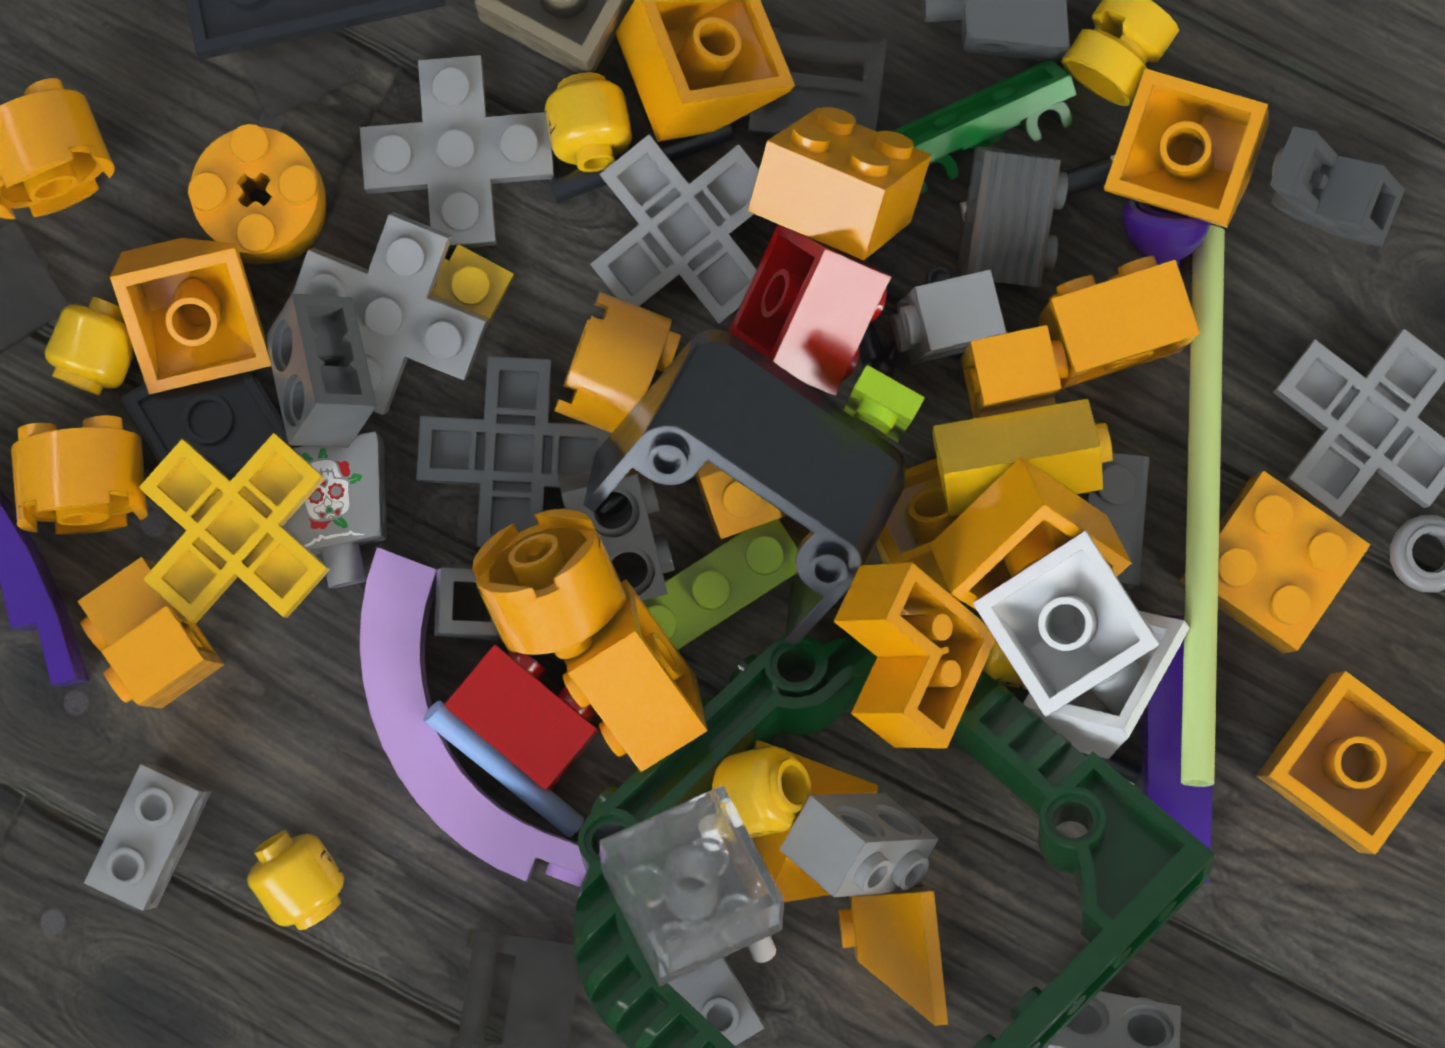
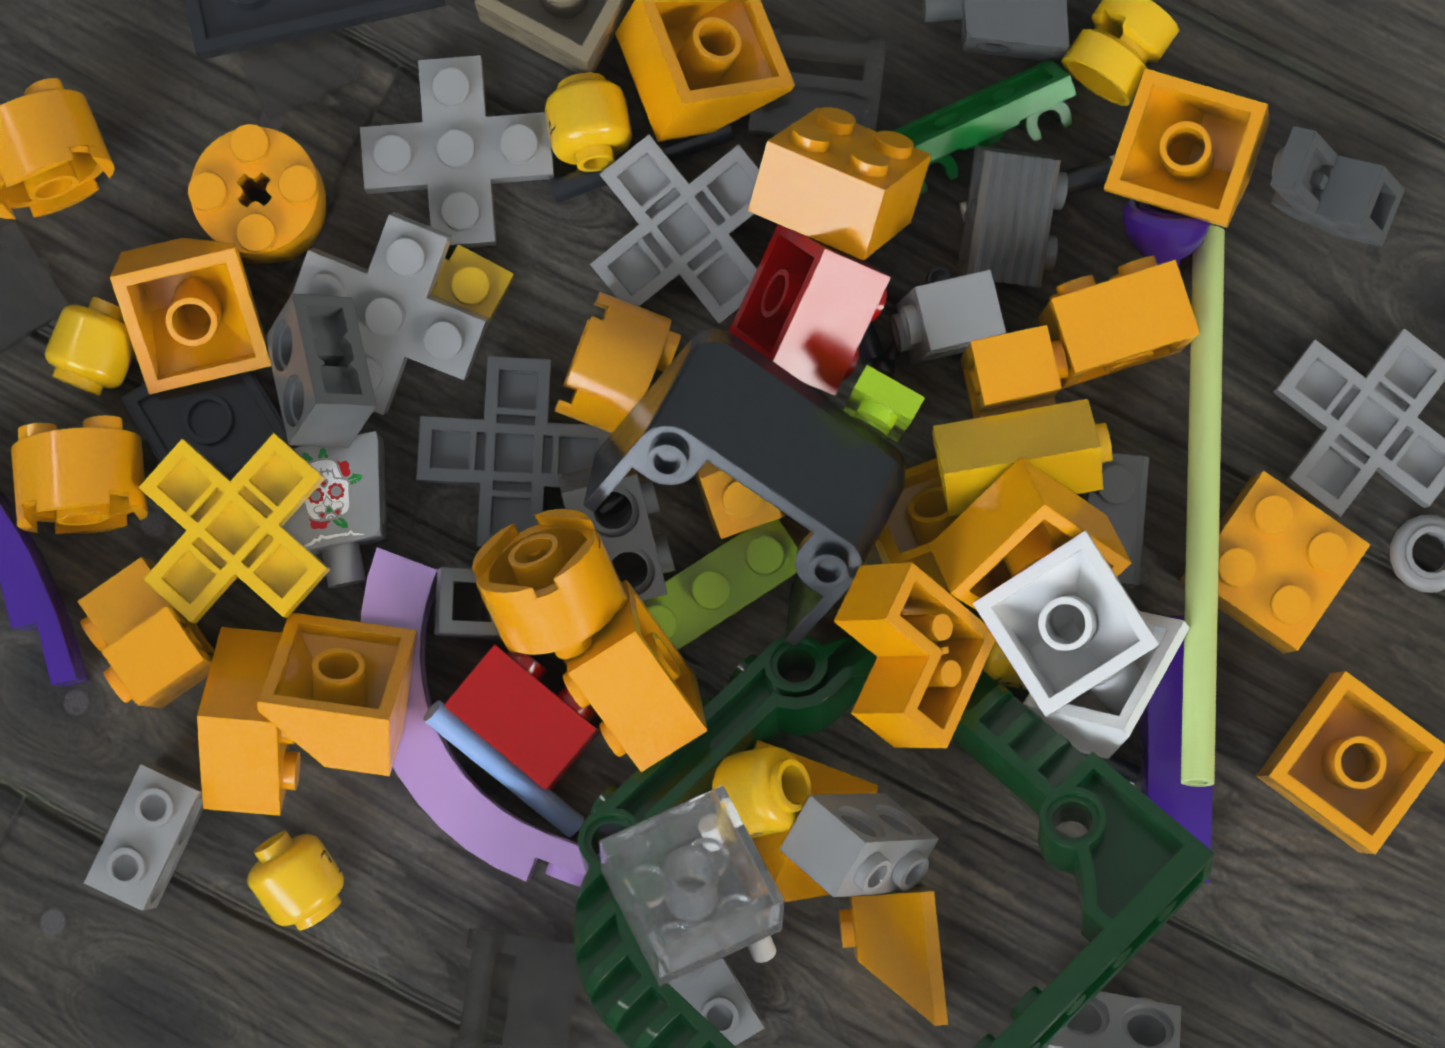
none -> light orange brick [197,627,301,816]
none -> light orange slope [257,613,417,776]

